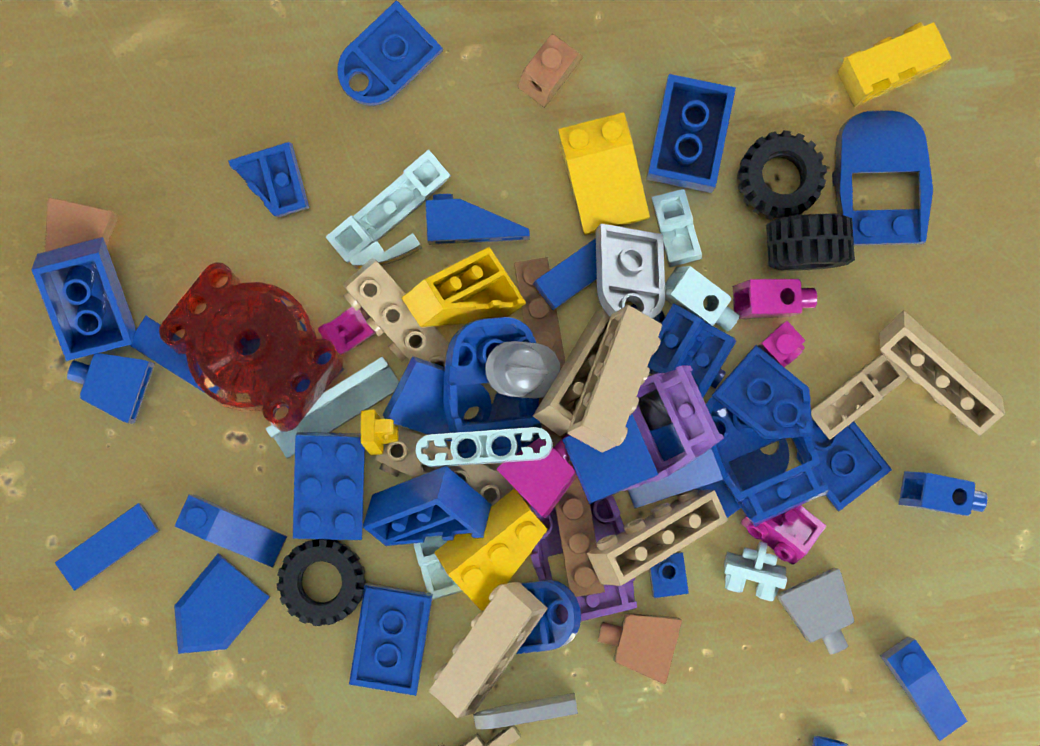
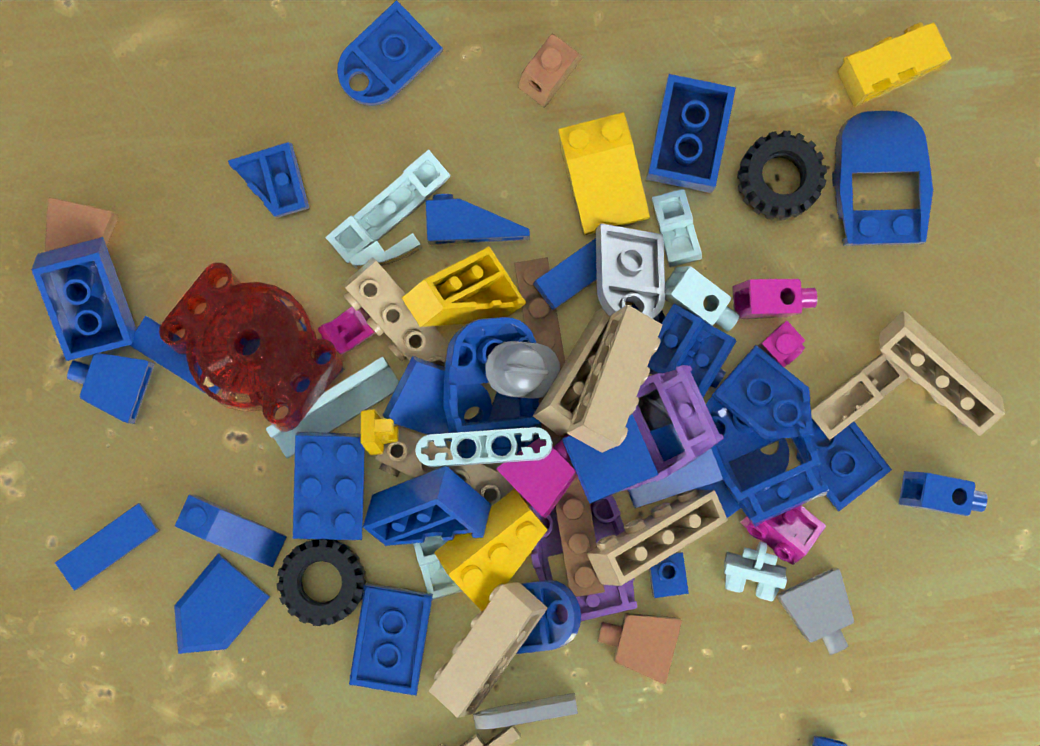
black tyre [766,214,855,271] -> none
slope [880,636,968,741] -> none

